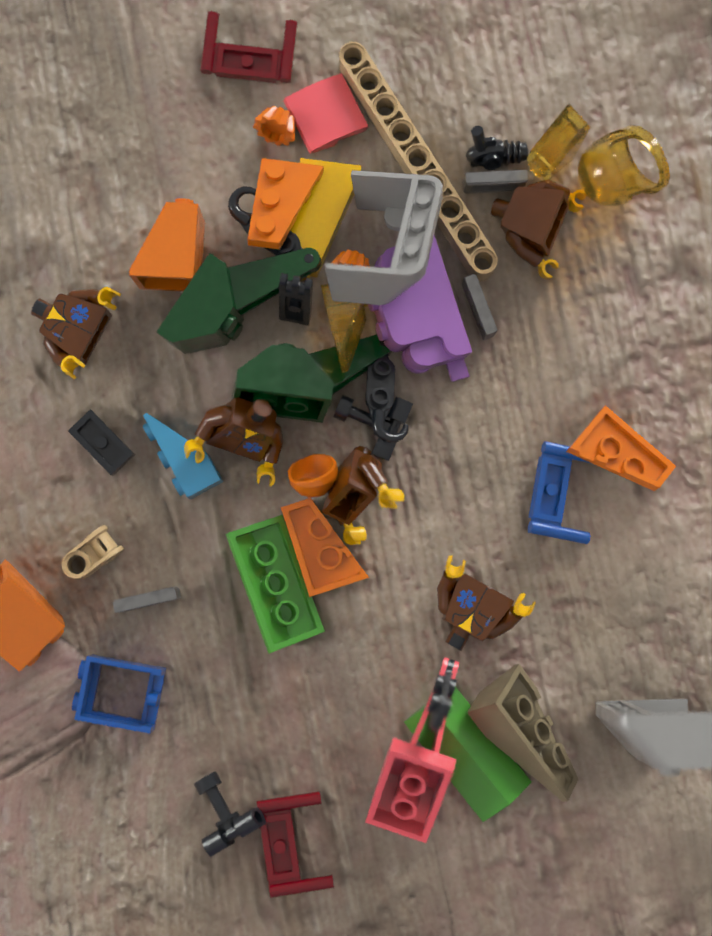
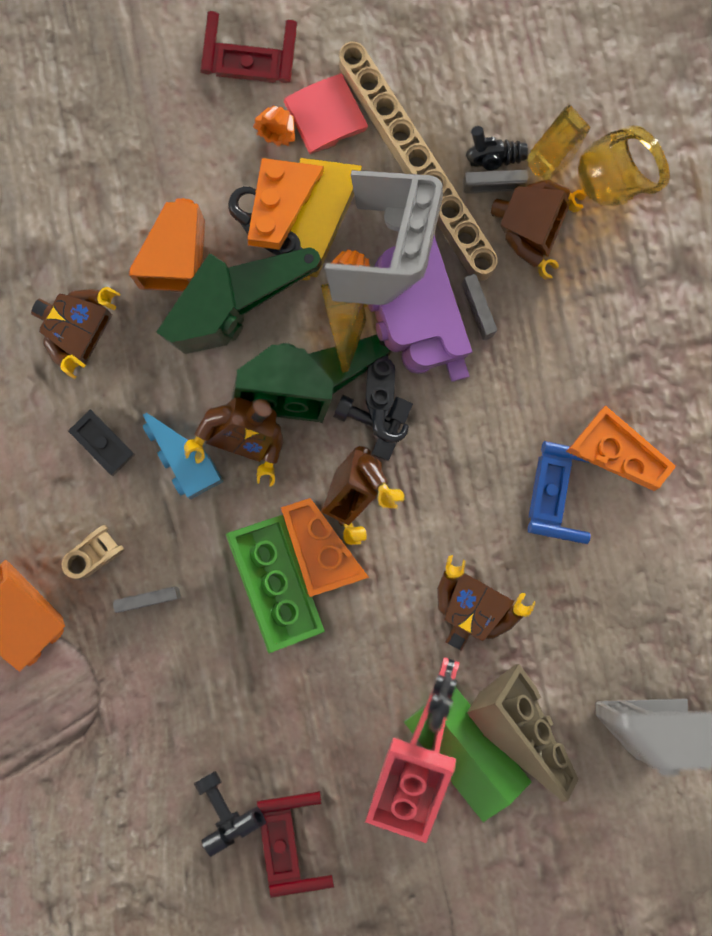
blue window [72,654,167,734] -> none
black hinge [279,273,313,326] -> none
orange piece [288,454,338,498] -> none

